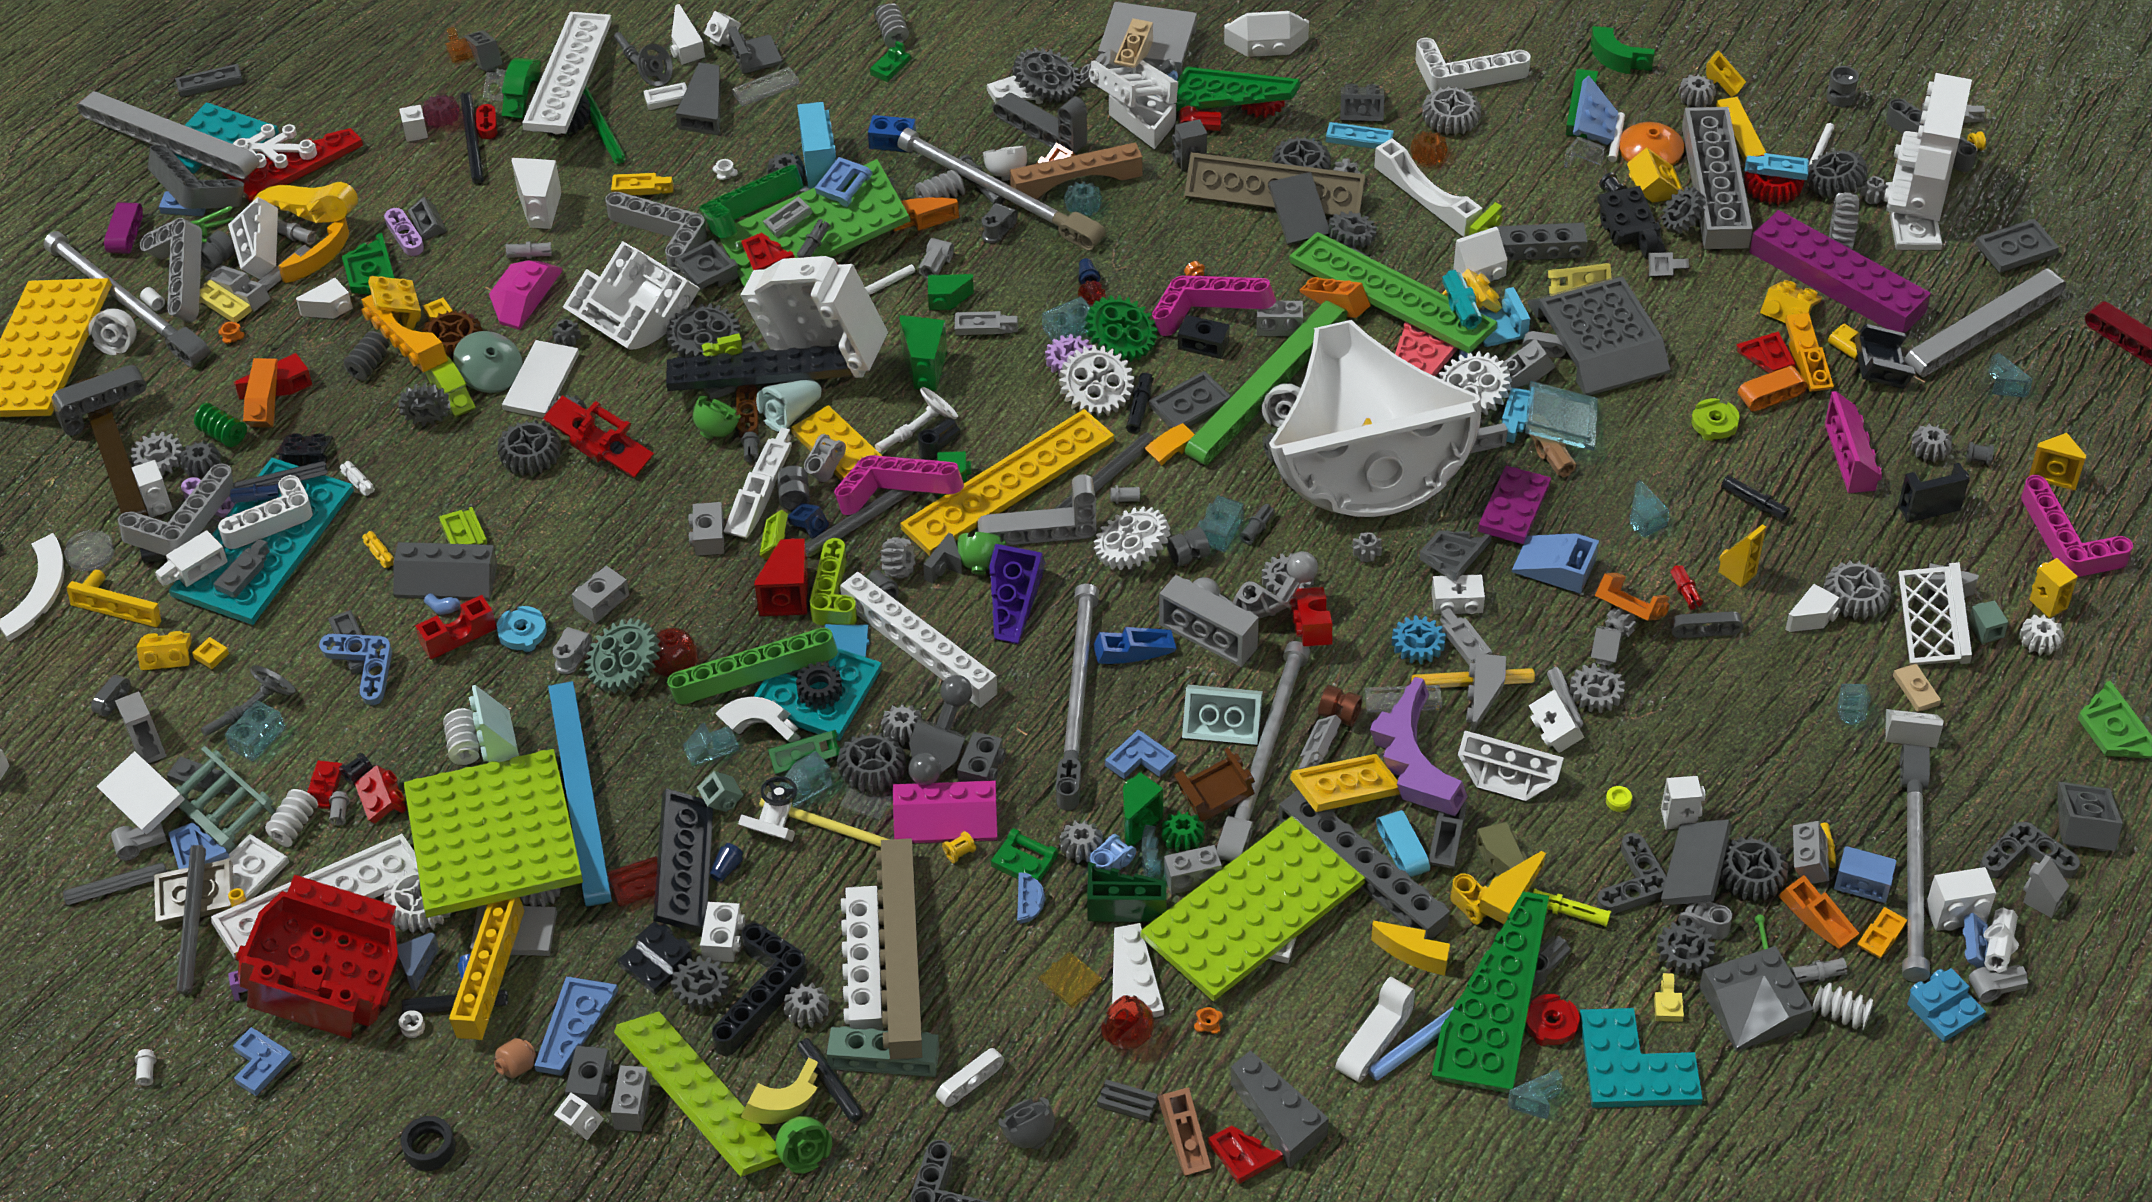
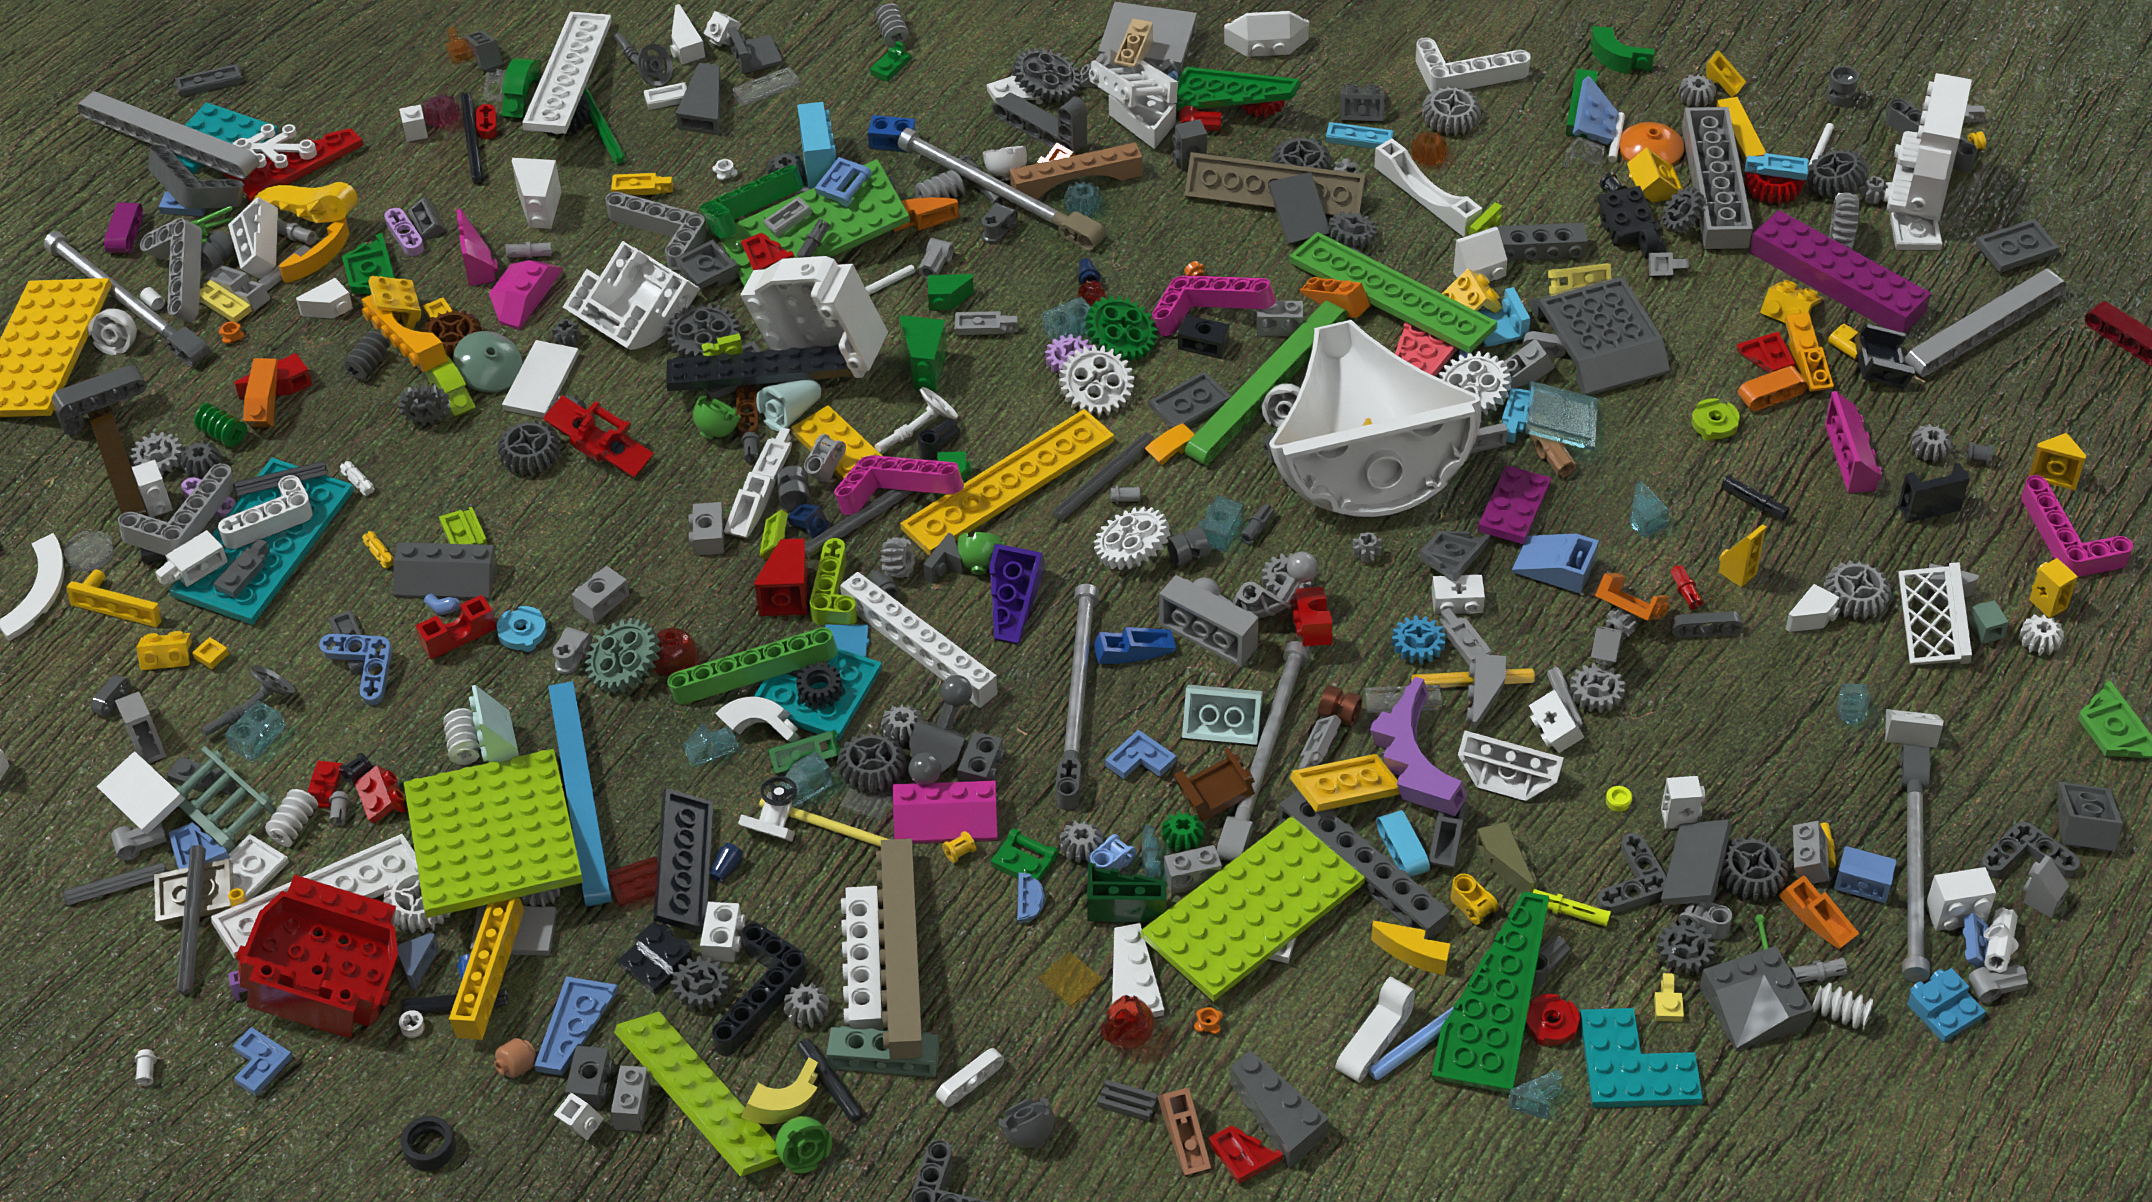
dark blue axle [230,484,279,503] -> none
black hinge [276,433,333,467] -> none
sand green brick [697,771,744,812] -> none
light grey beam [977,474,1096,545] -> none
green slope [1123,772,1163,846] -> none
black pin [1126,372,1154,434] -> none
teal piece [1442,270,1482,330] -> none
yellow slope [1478,851,1546,924] -> none
light orange slope [1857,907,1908,959] -> none
tan plate [1893,664,1941,712] -> none
clear light blue slope [1988,353,2033,397] -> none
none -> dark pink wedge [456,209,499,286]

